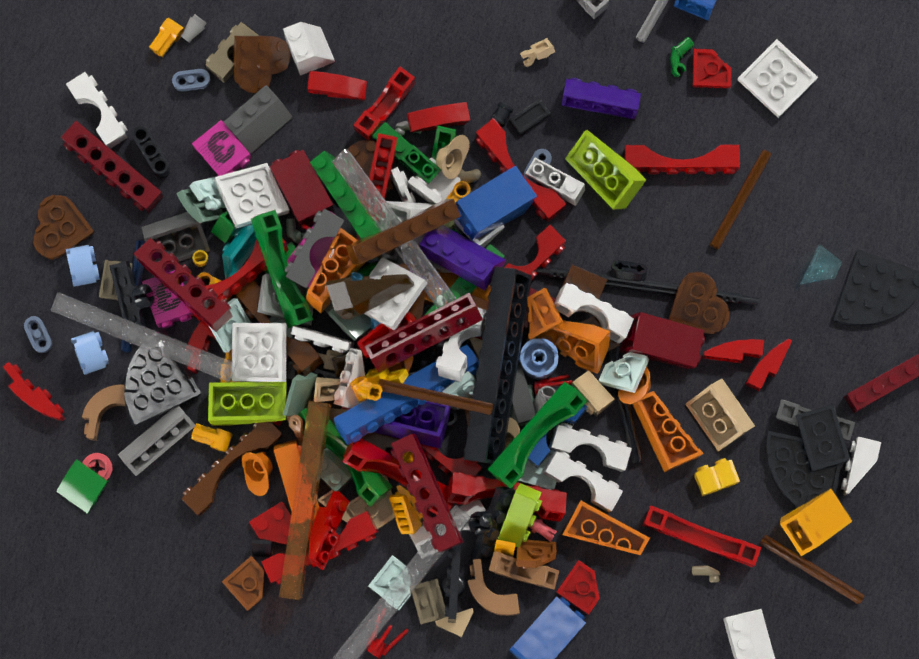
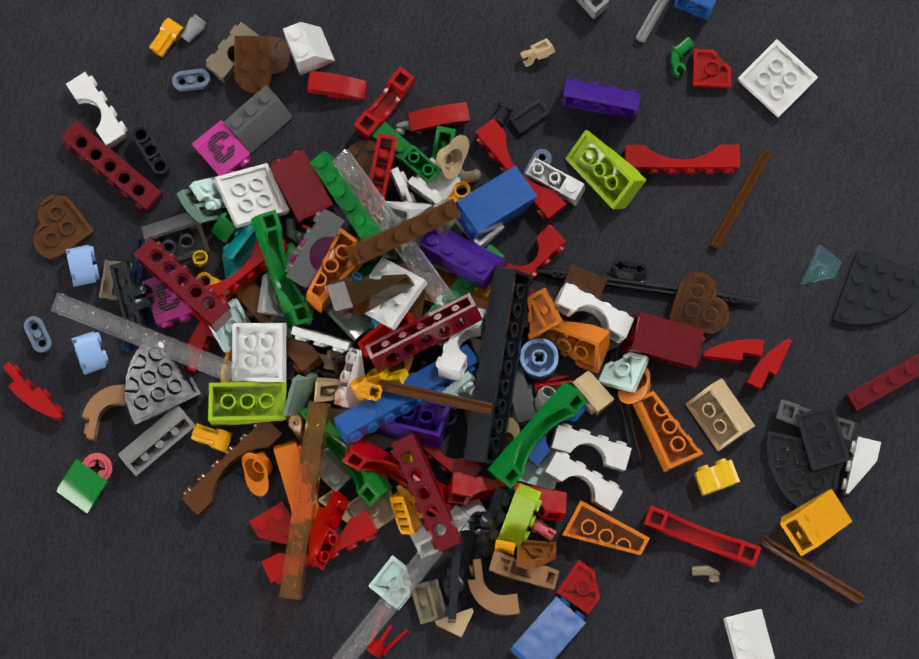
dark orange plate [222,556,265,611] -> none

